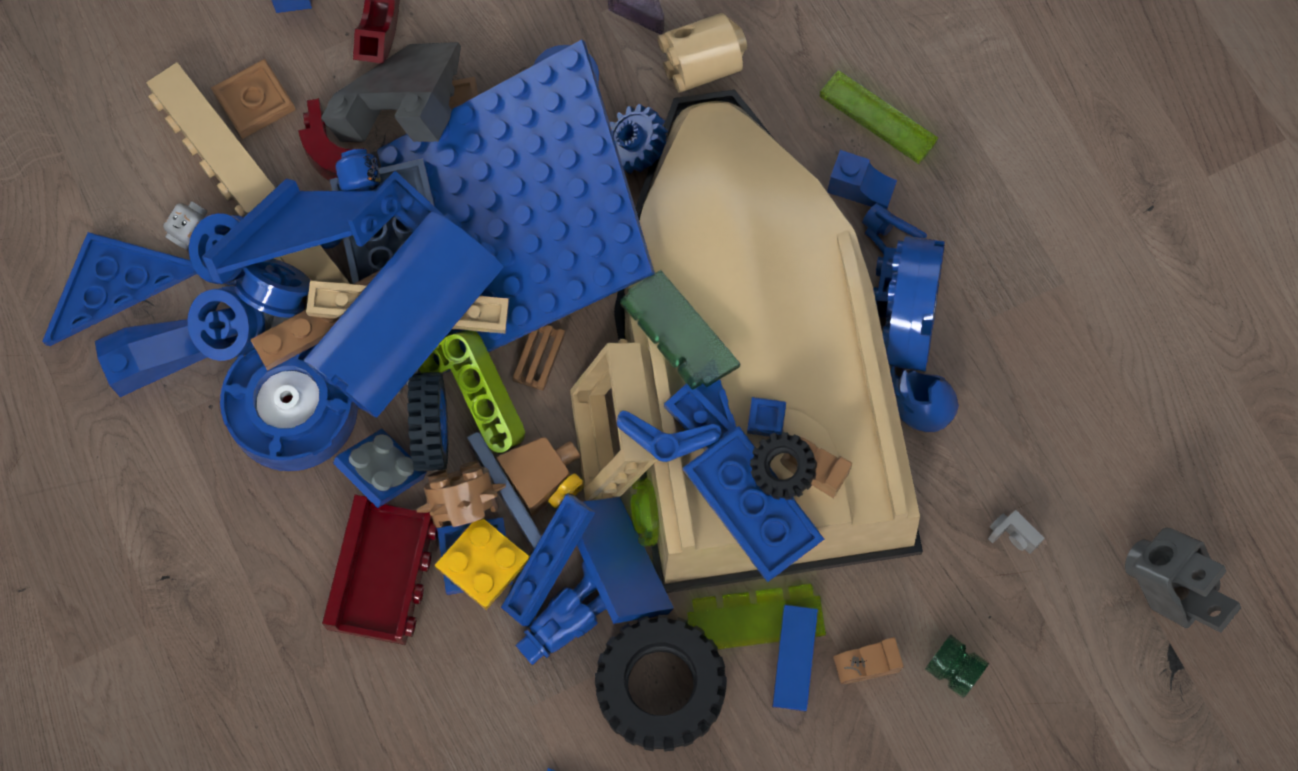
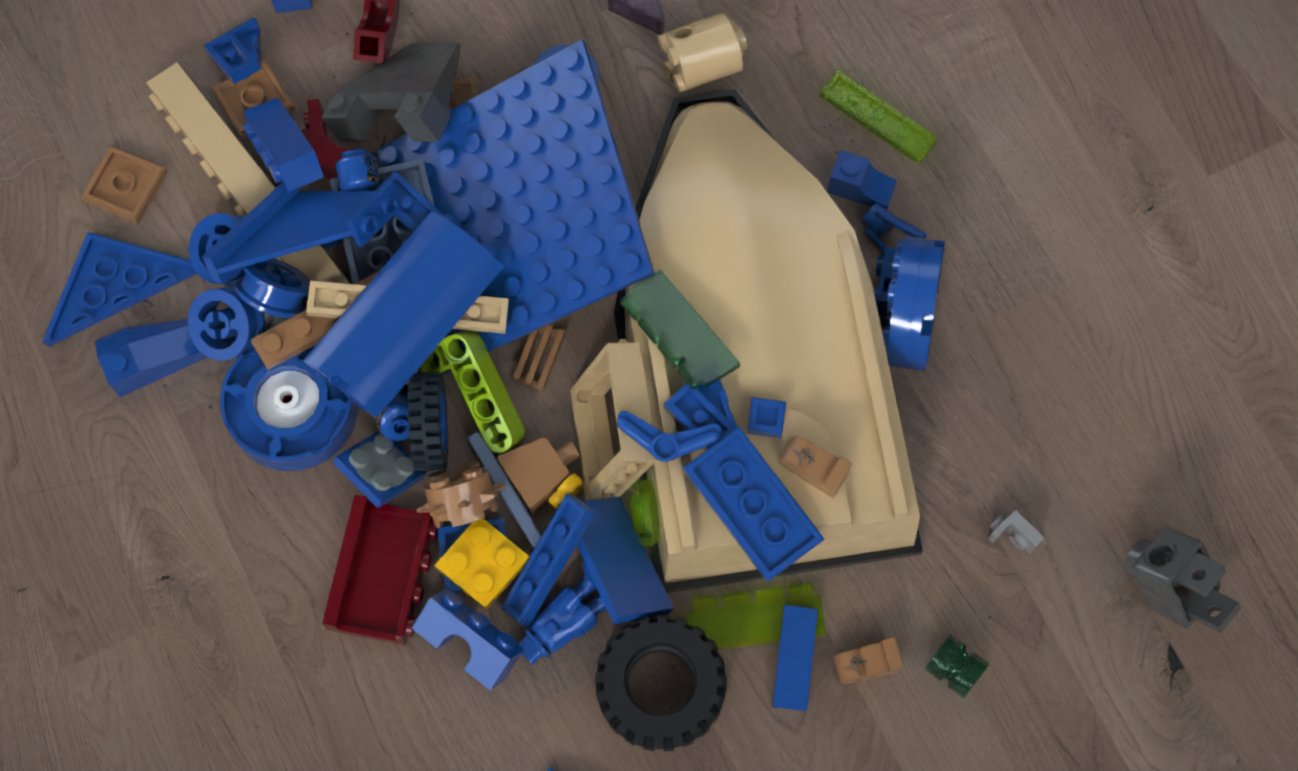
light grey head [163,201,208,250] -> none
blue gear [610,104,668,174] -> none
black tyre [750,432,817,500] -> none
blue helmet [890,366,959,432] -> none
none -> medium nougat tile [81,145,168,224]
none -> blue wing [204,17,261,84]
none -> blue brick [242,97,324,192]
none -> blue head [375,393,409,441]
none -> arch [411,589,524,691]

